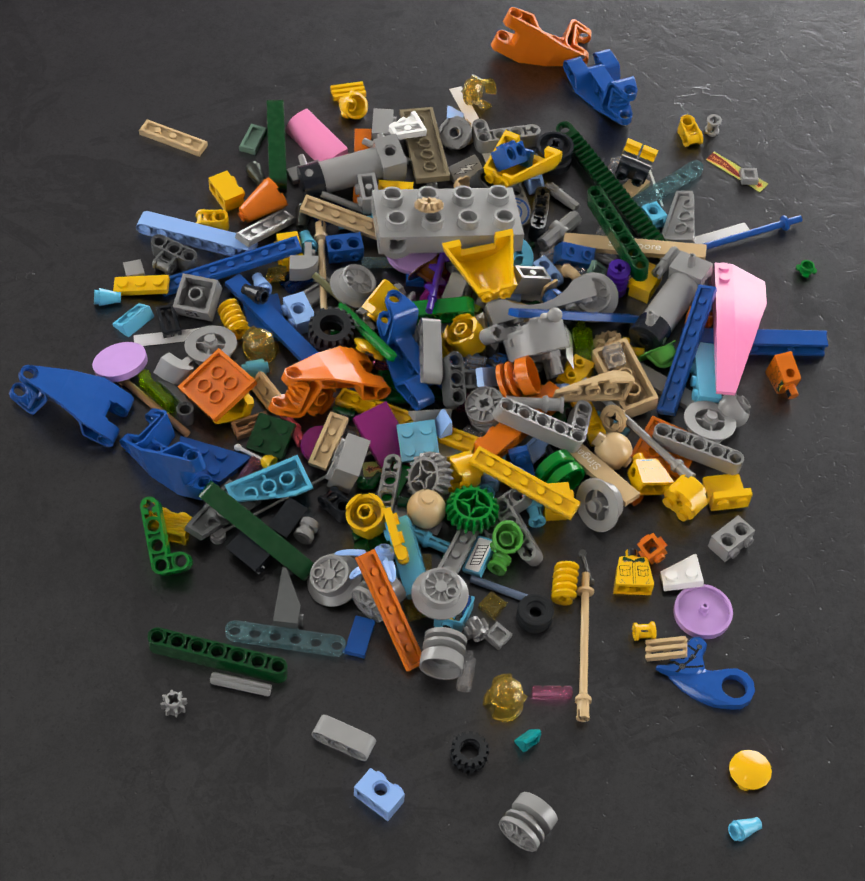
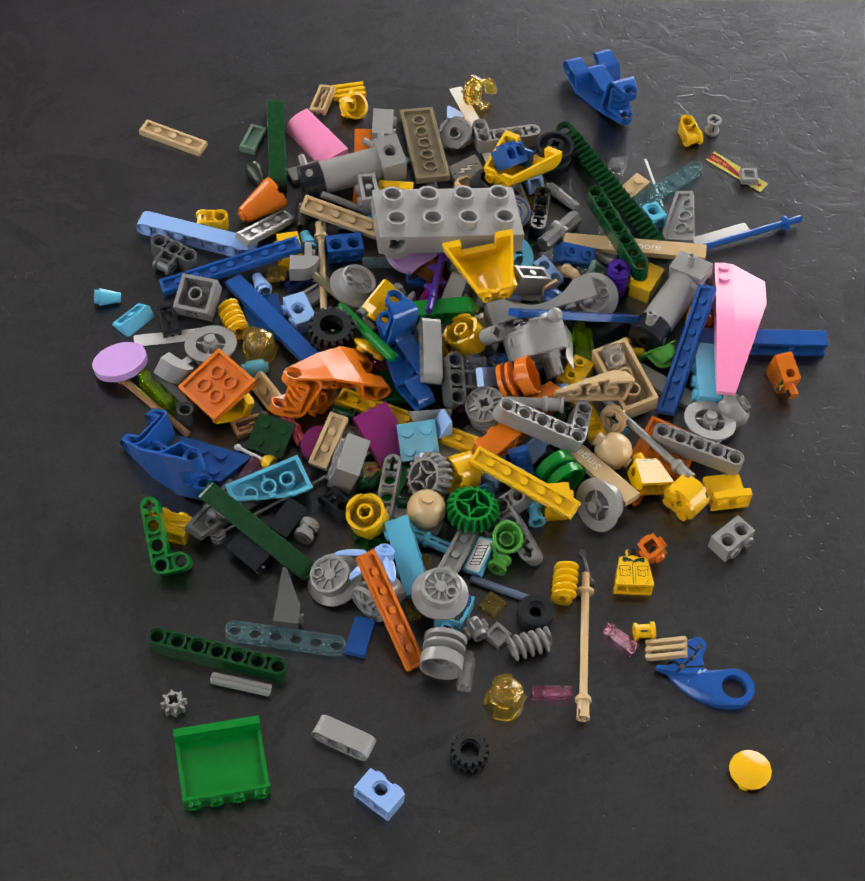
blue piece [9,365,134,447] -> none
yellow plate [113,275,170,296] -> none
light grey tile [123,259,145,277] -> none
yellow brick [209,171,245,212] -> none
black cone [241,284,269,304] -> none
yellow hinge [383,507,409,565] -> none
white wing [389,111,427,140] -> none
tan gear [414,197,444,213] -> none
orange piece [491,7,592,66] -> none
light grey wheel [499,792,558,852] -> none
teal slope [514,729,541,752] -> none
tan gear [593,330,622,349] -> none
black hips [615,138,659,187] -> none
light grey axle [651,246,680,279] -> none
white wing [660,554,704,591] -> none
lavender piece [673,584,733,639] -> none
medium azure cone [728,817,762,841] -> none
green plate [796,260,817,278] -> none
none -> green panel [173,715,271,811]
none -> tan tile [309,84,336,115]
none -> light grey piece [506,626,552,661]
none -> clear pink axle [603,622,639,654]

